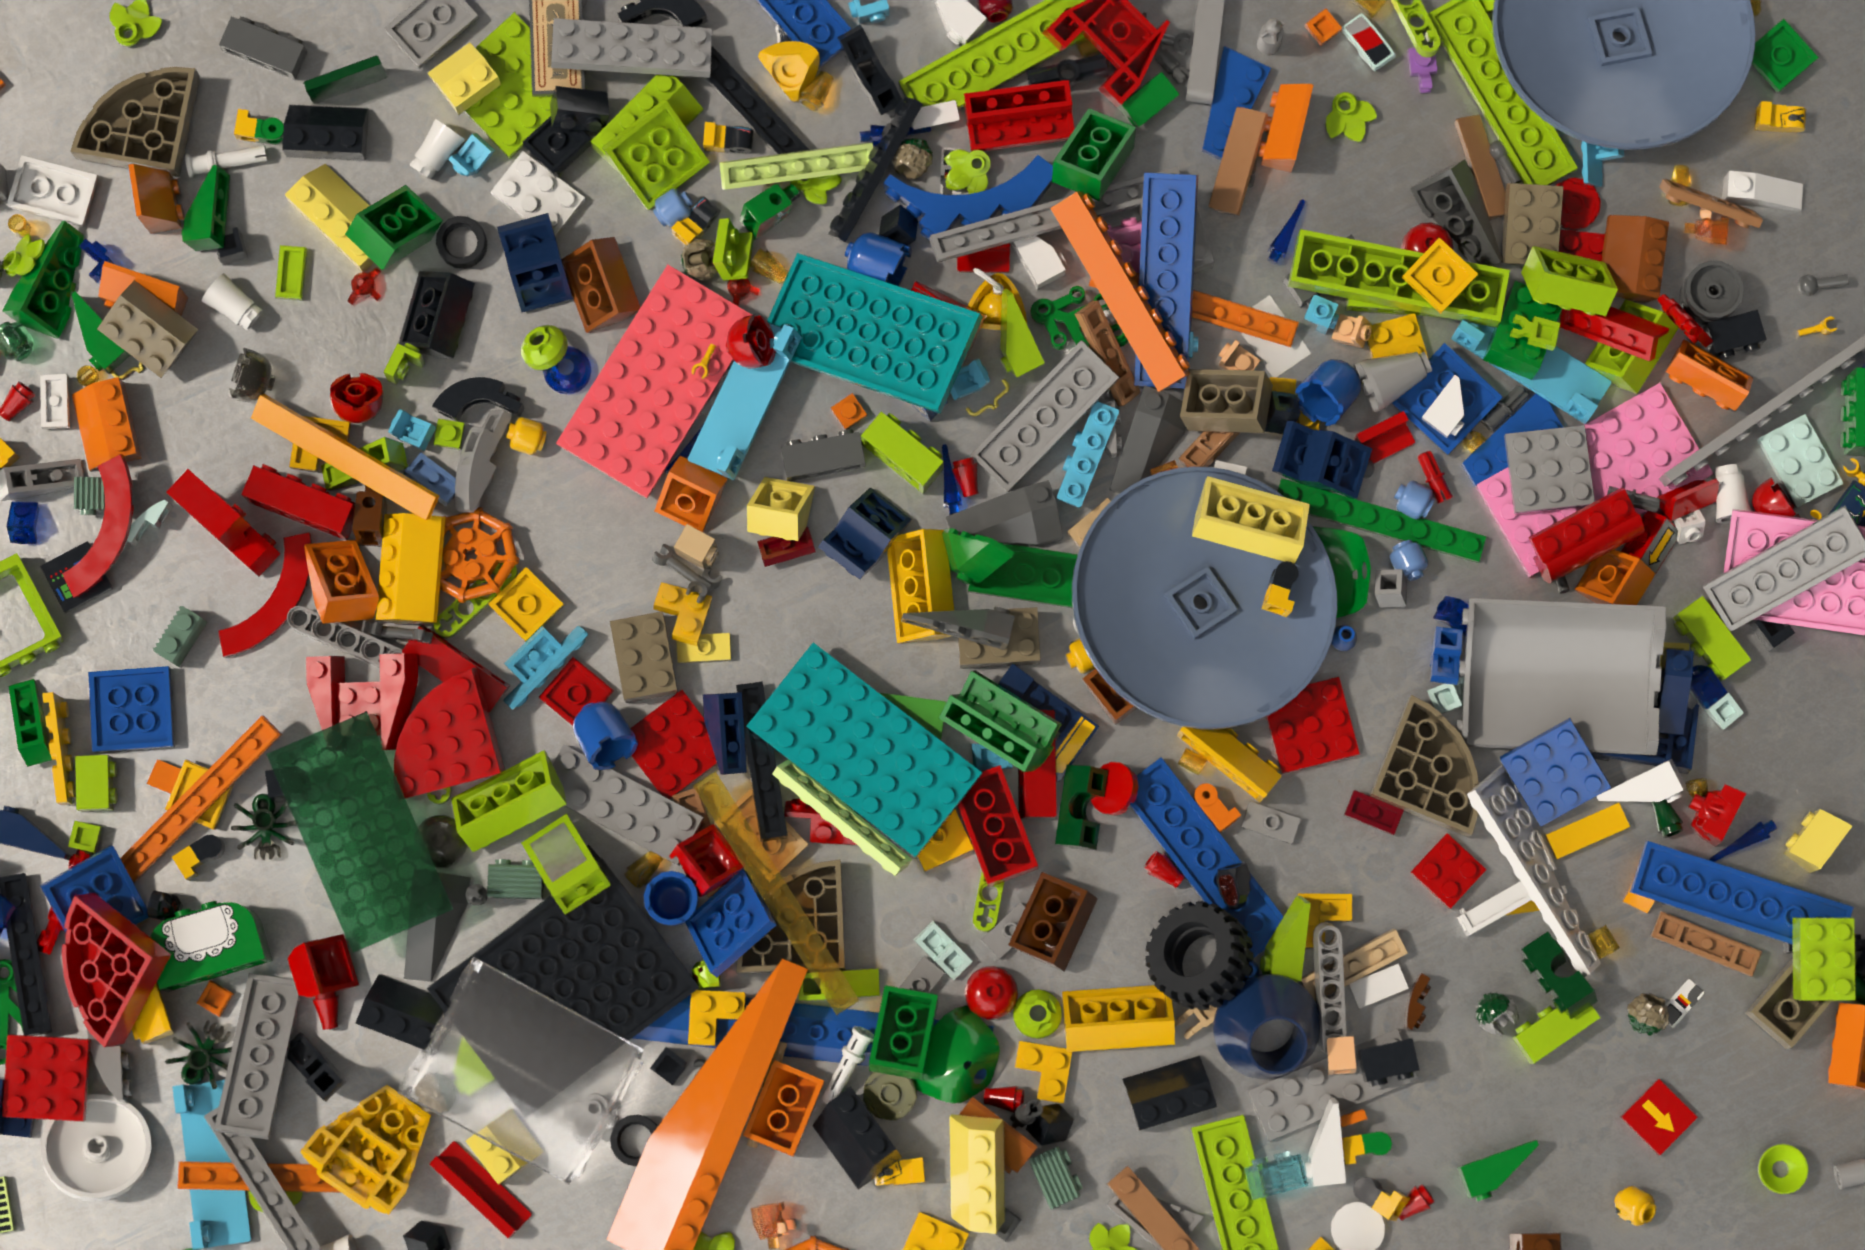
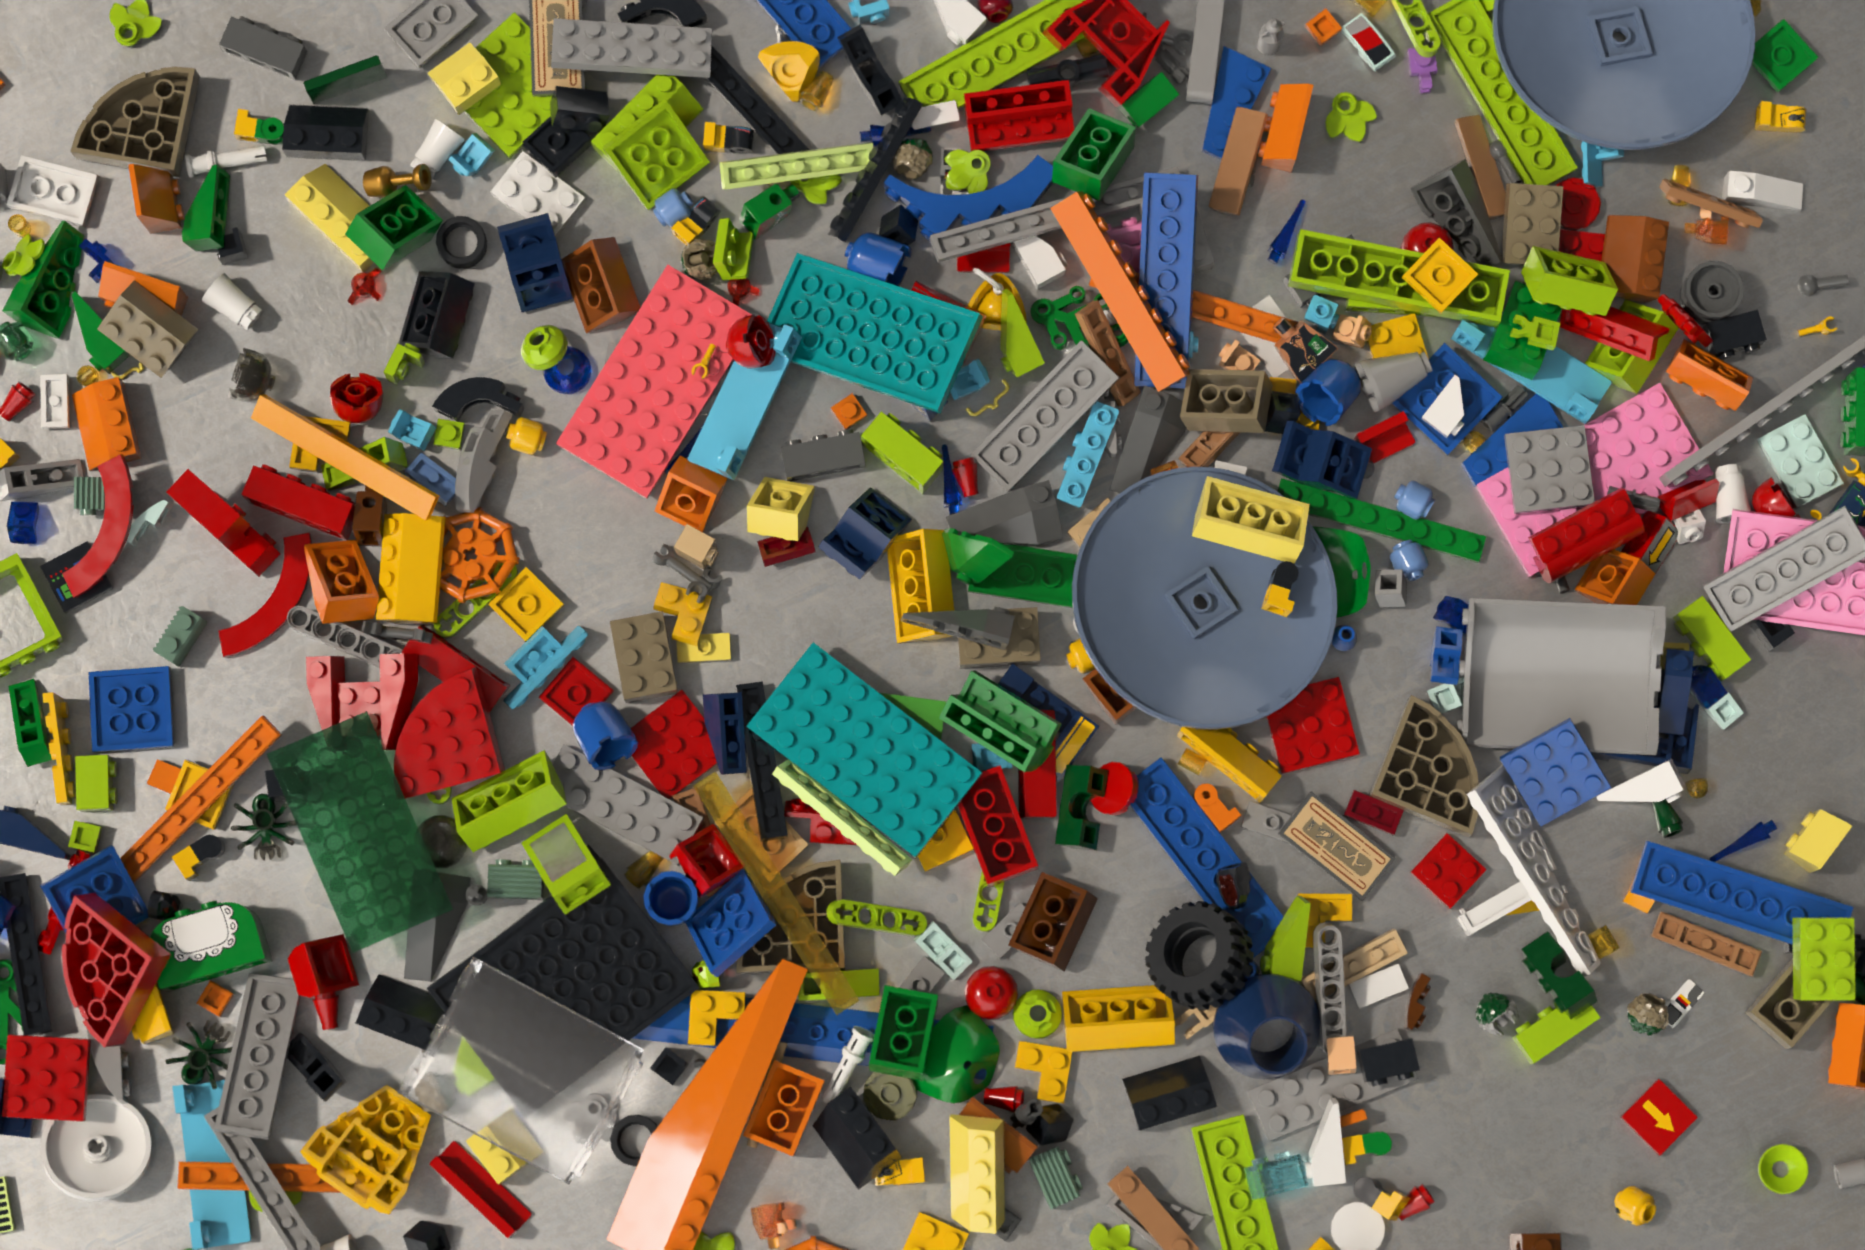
lime tile [275,245,307,301] -> none
clear yellow cone [750,248,789,284] -> none
red cone [1144,851,1185,888] -> none
red axle [1417,451,1453,504] -> none
green slope [1457,1140,1539,1201] -> none
yellow tile [1545,803,1630,860] -> none
red brick [1688,784,1746,847] -> none
none -> pearl gold piece [363,164,432,197]
none -> lime beam [827,899,927,936]
none -> black torso [1273,317,1338,383]
none -> tile [1278,792,1395,901]

